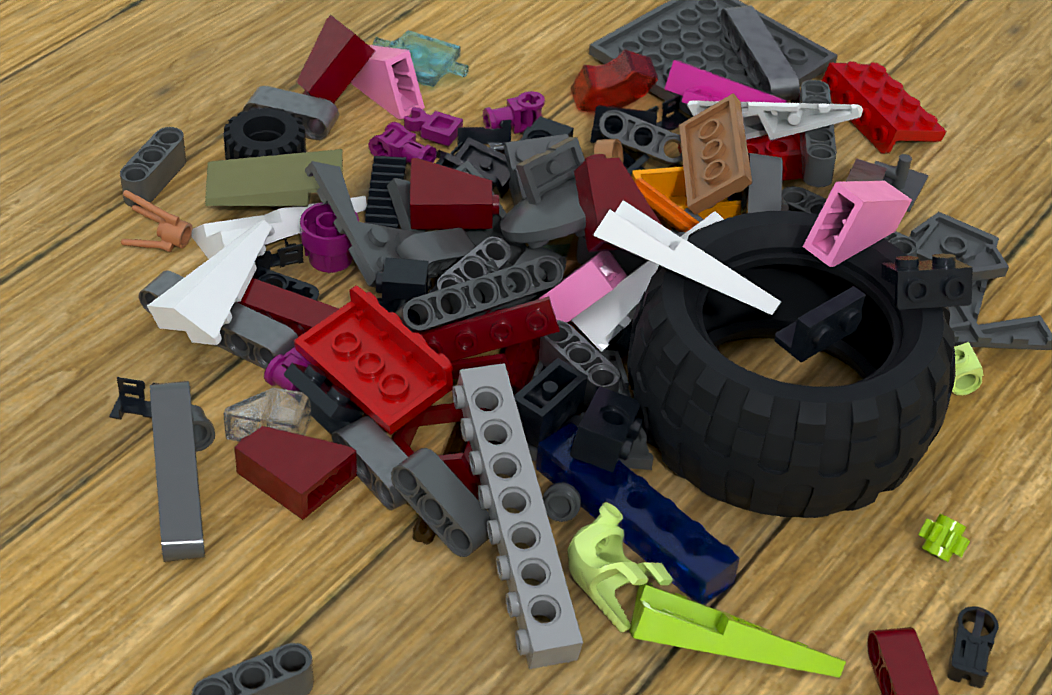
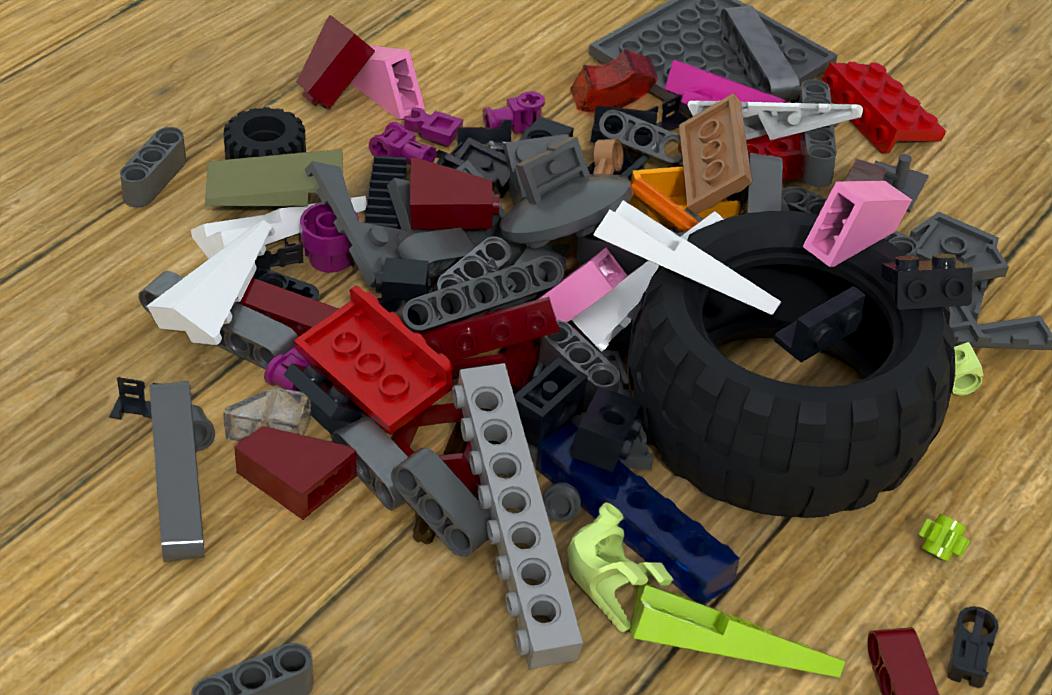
nougat plant [121,190,192,252] -> none
flat silver beam [243,86,339,140] -> none
clear light blue plate [372,30,469,87] -> none
dark red slope [574,154,662,252] -> none

